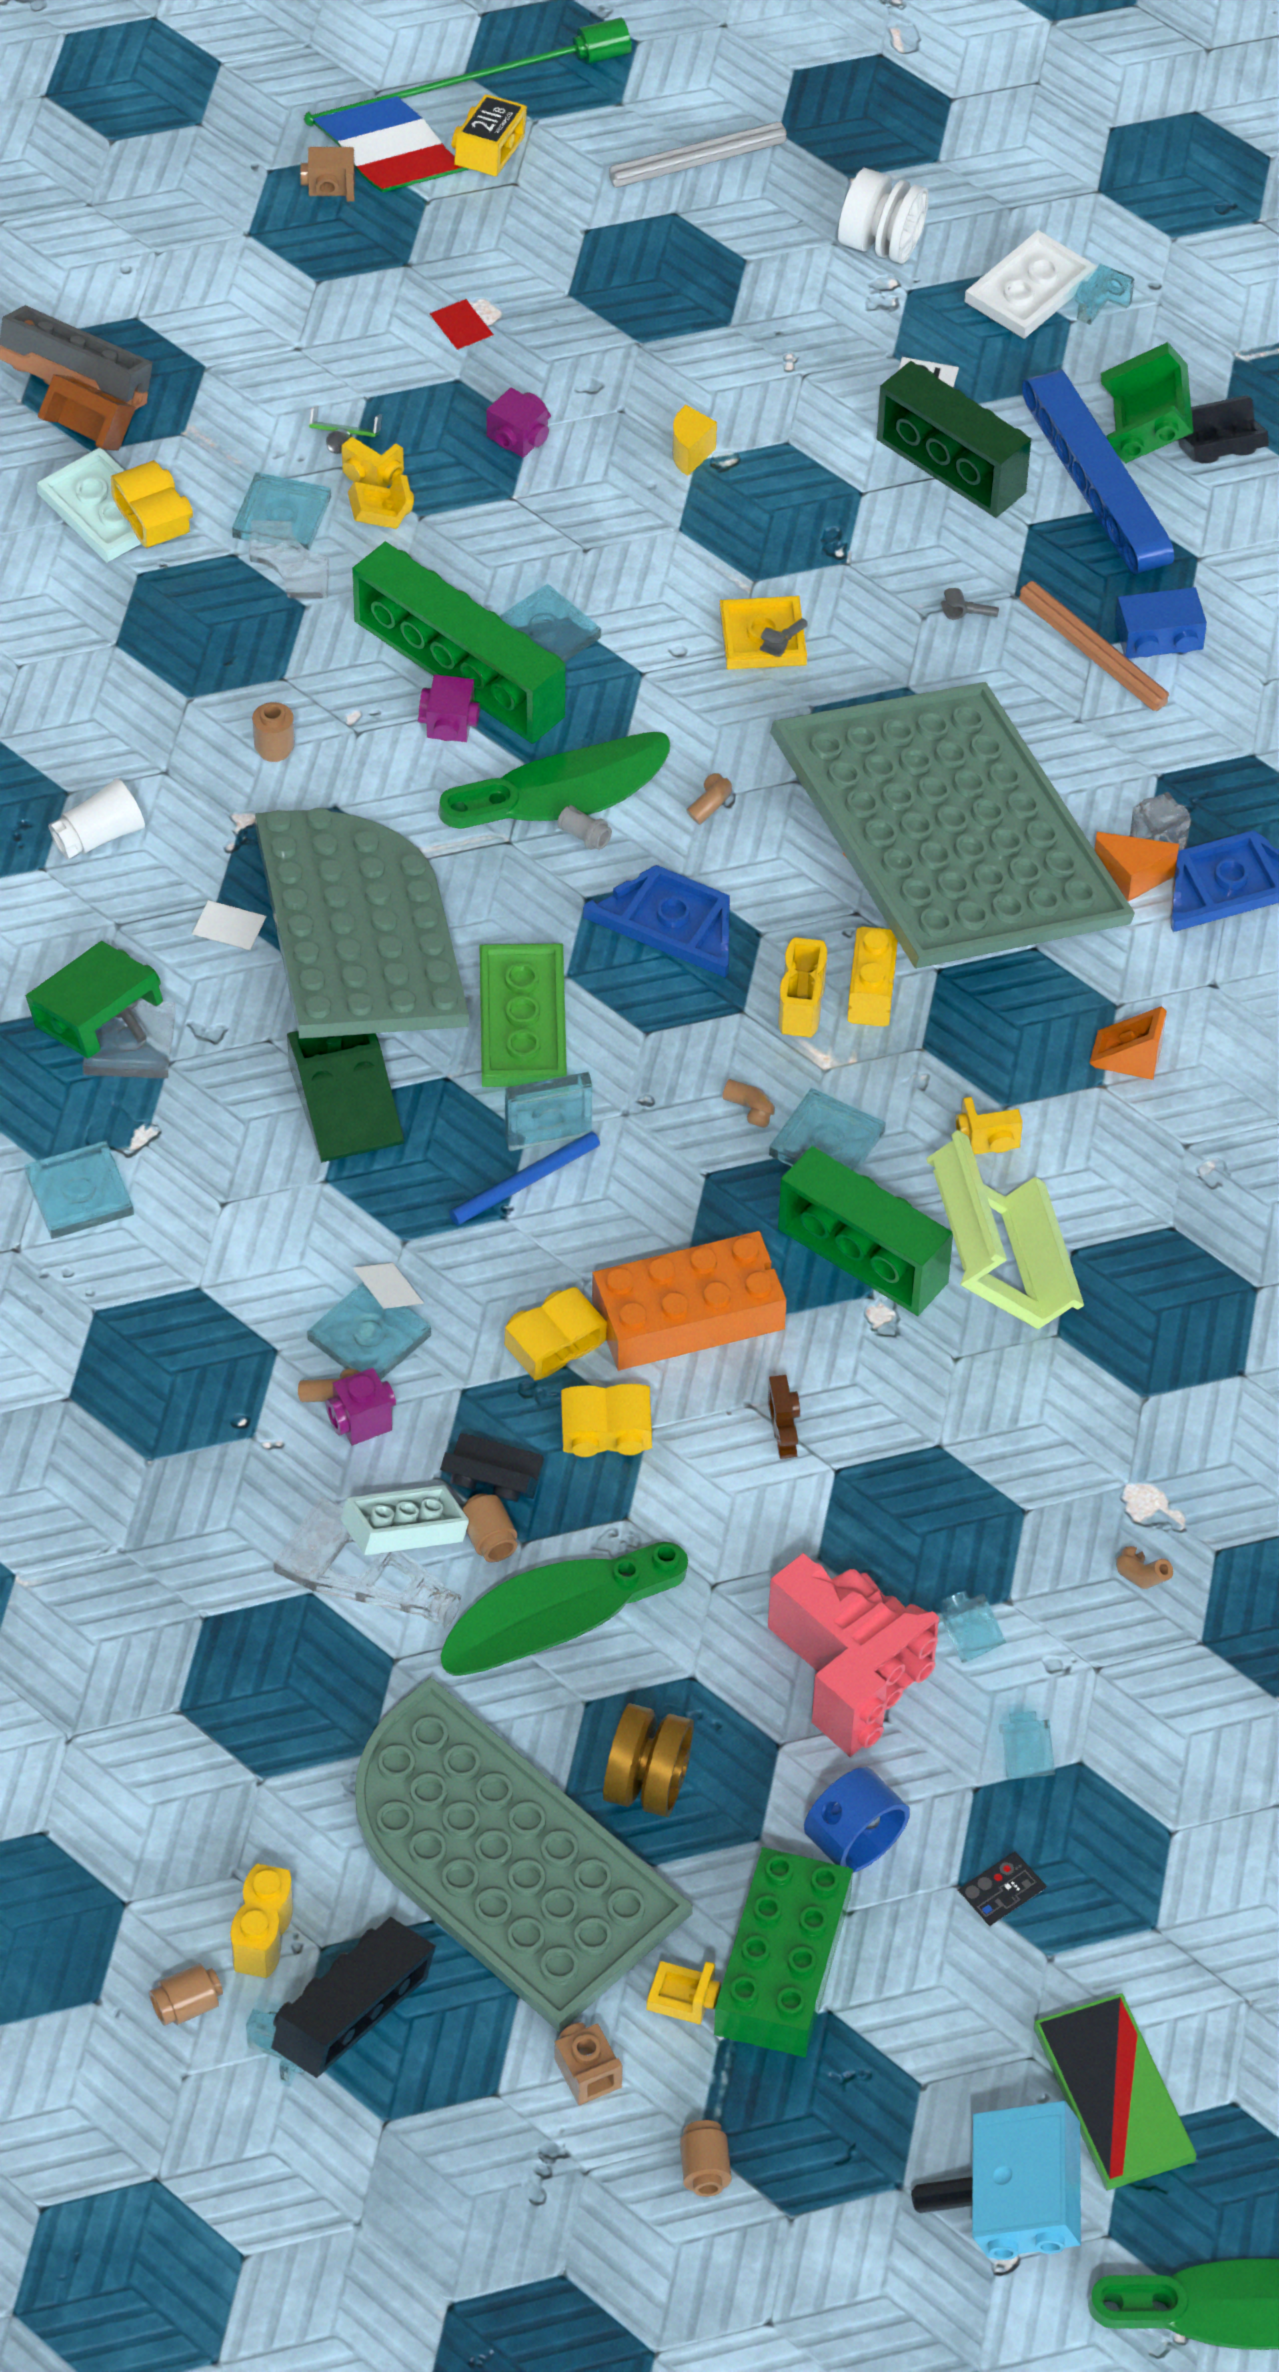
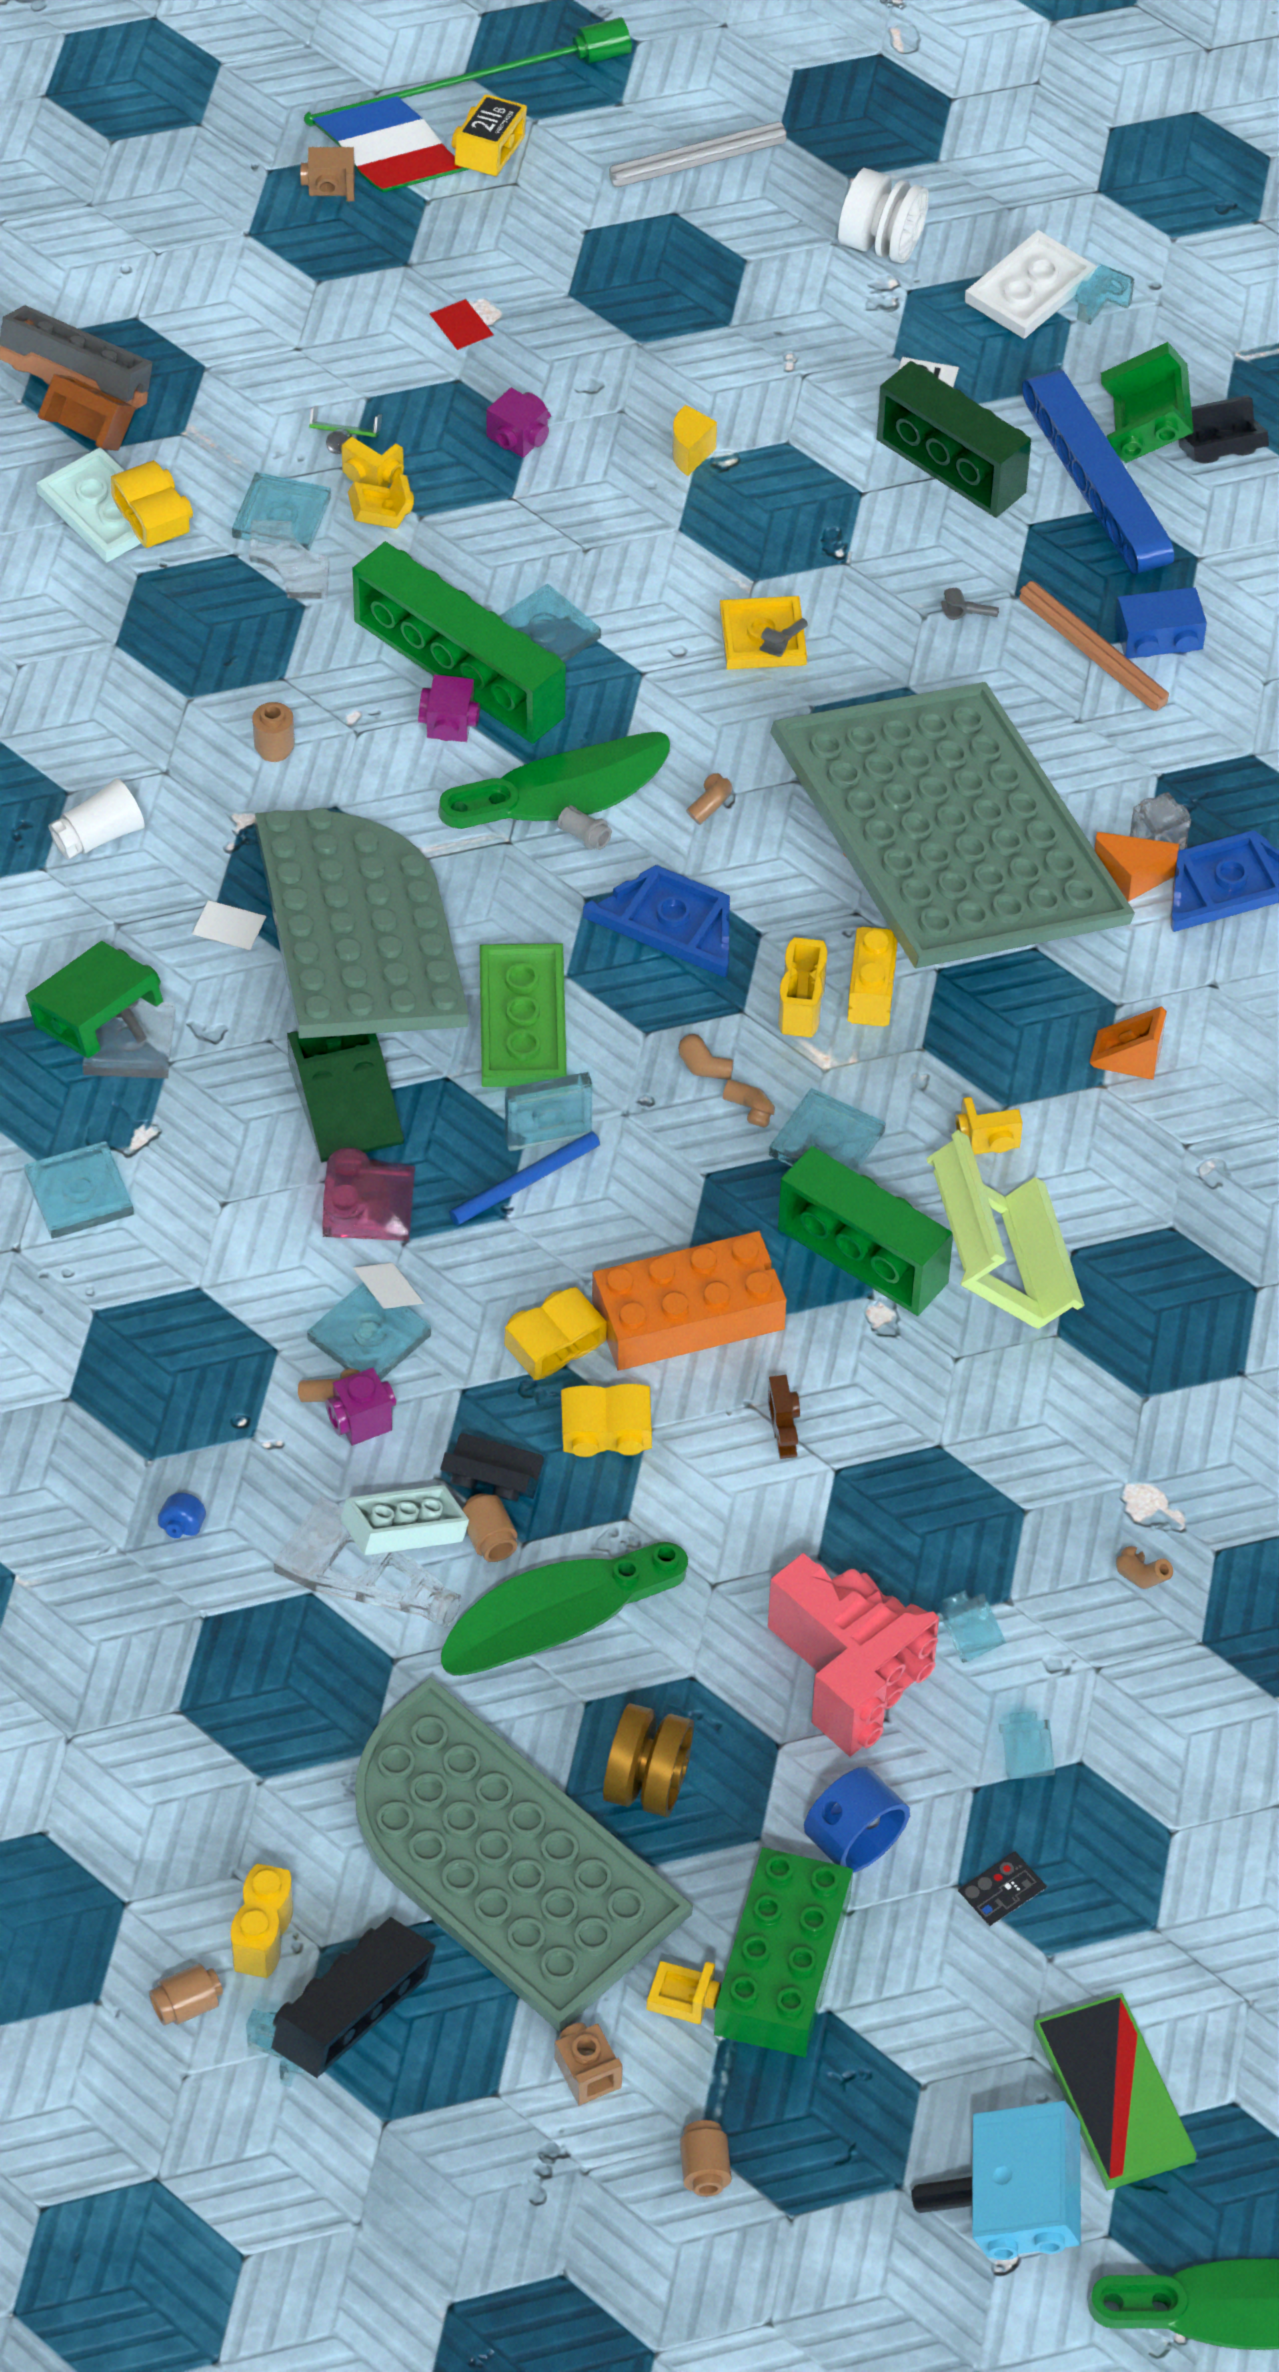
none -> blue piece [157,1492,206,1538]
none -> clear pink slope [322,1148,415,1241]
none -> medium nougat arm [678,1034,734,1080]

